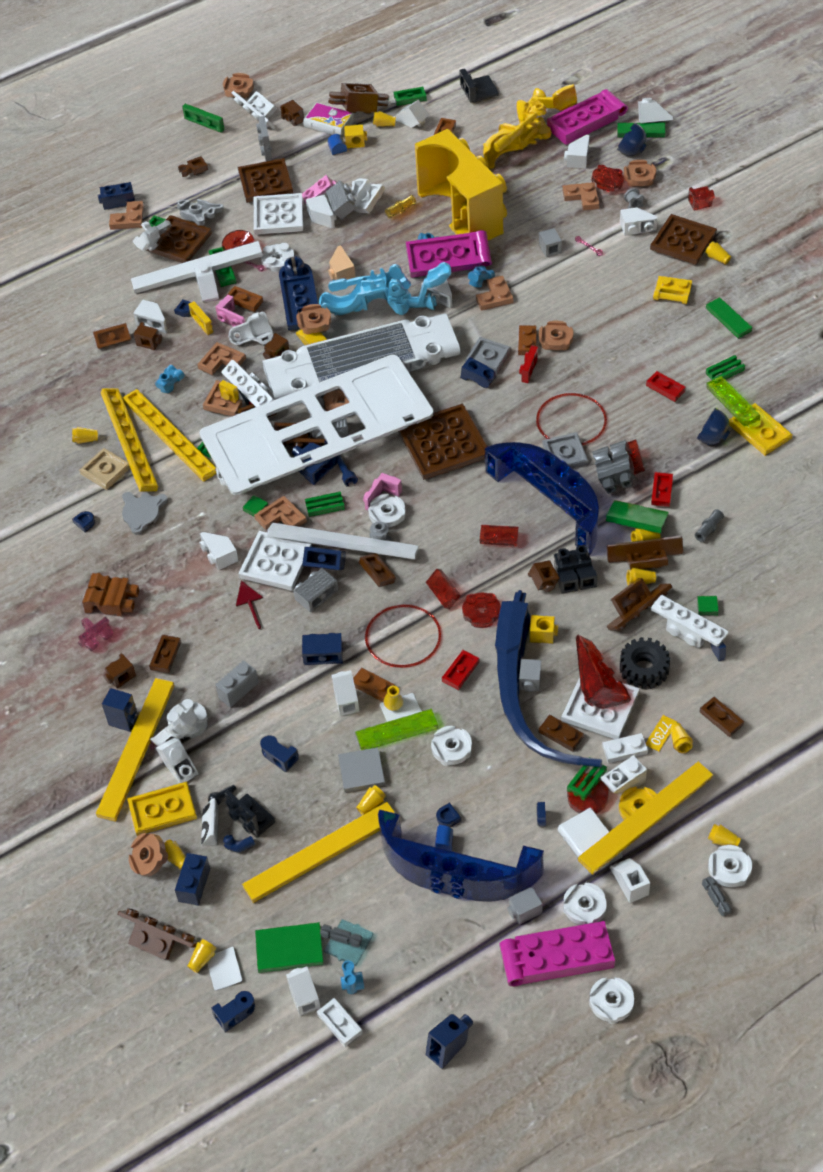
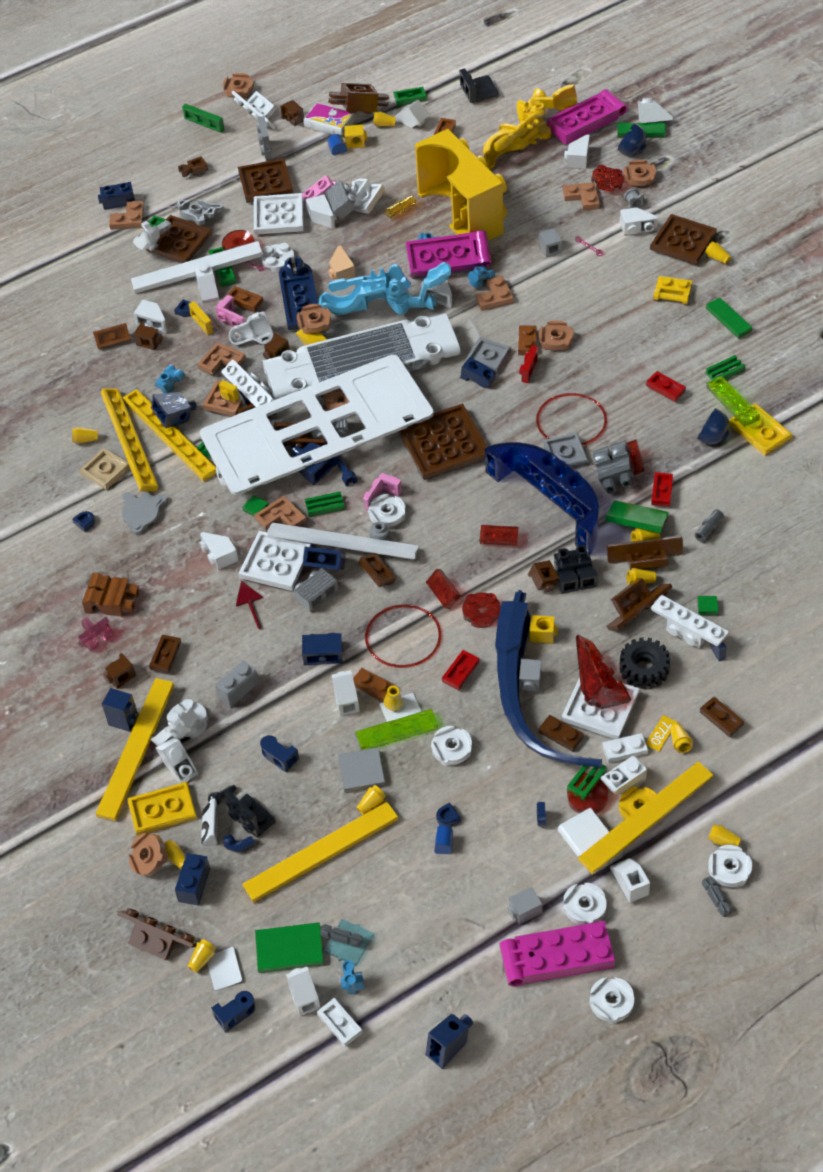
clear blue slope [378,809,544,902] -> none
clear red brick [688,186,715,211] -> none
none -> dark blue torso [151,392,197,428]

